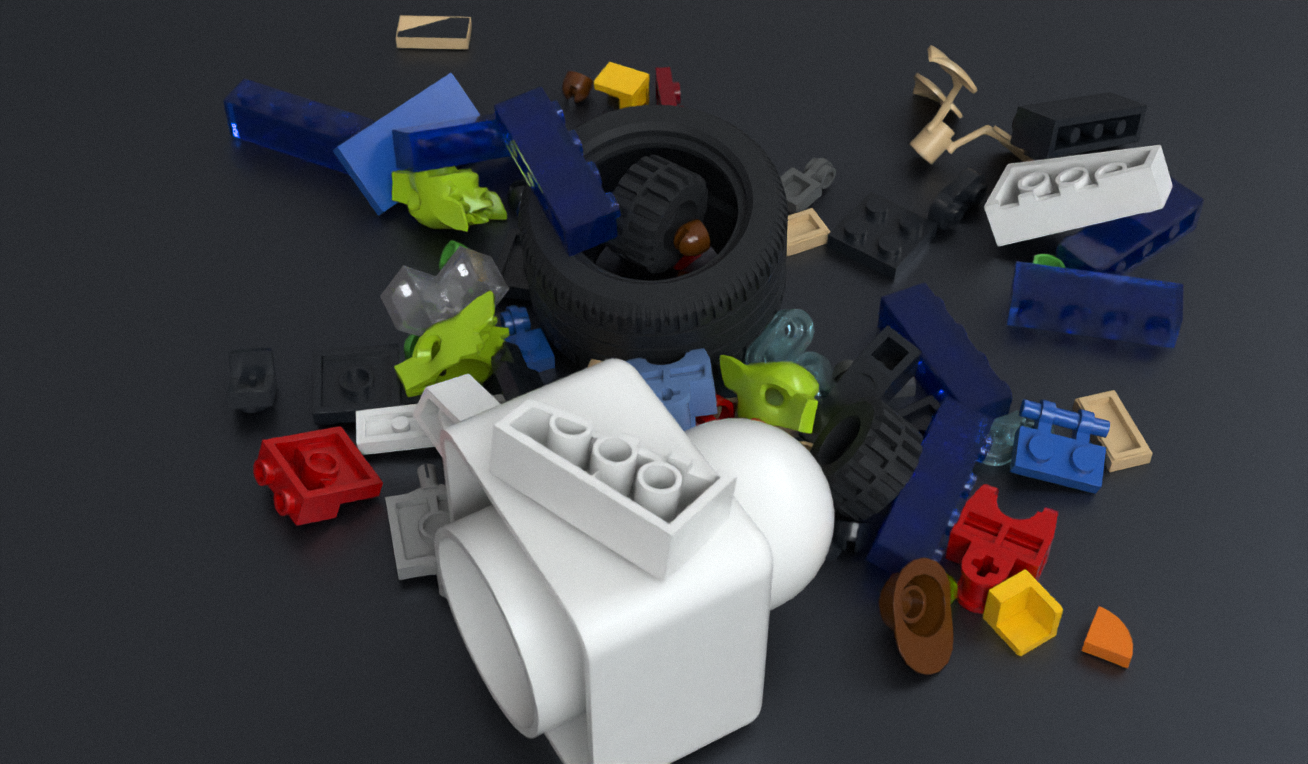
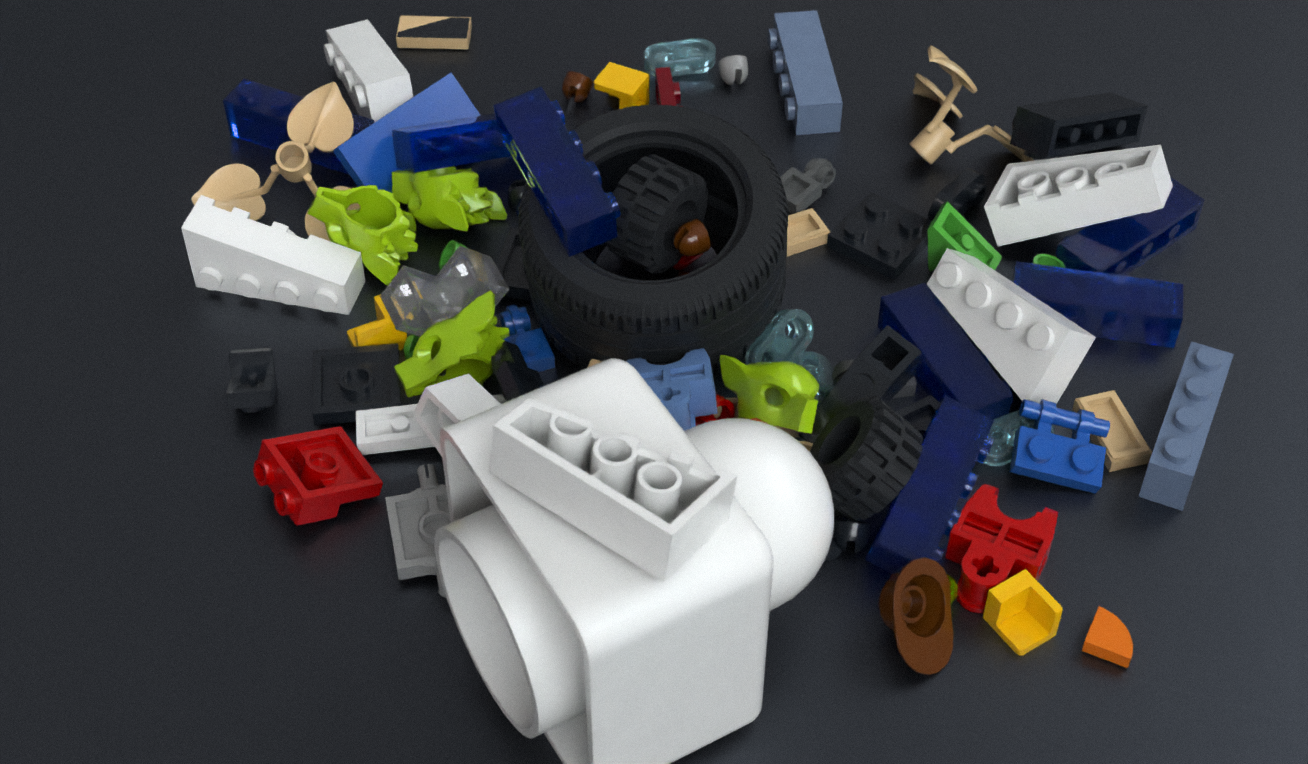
none -> white wedge [181,195,365,315]
none -> tan plant [191,82,360,241]
none -> lime piece [307,185,418,291]
none -> white wedge [324,19,413,128]
none -> yellow panel [347,292,407,350]
none -> clear light blue plate [644,38,716,76]
none -> light grey hinge [718,55,748,85]
none -> sand blue brick [767,10,843,135]
none -> bright green slope [927,201,1002,272]
none -> white wedge [927,248,1096,404]
none -> sand blue brick [1138,341,1234,511]

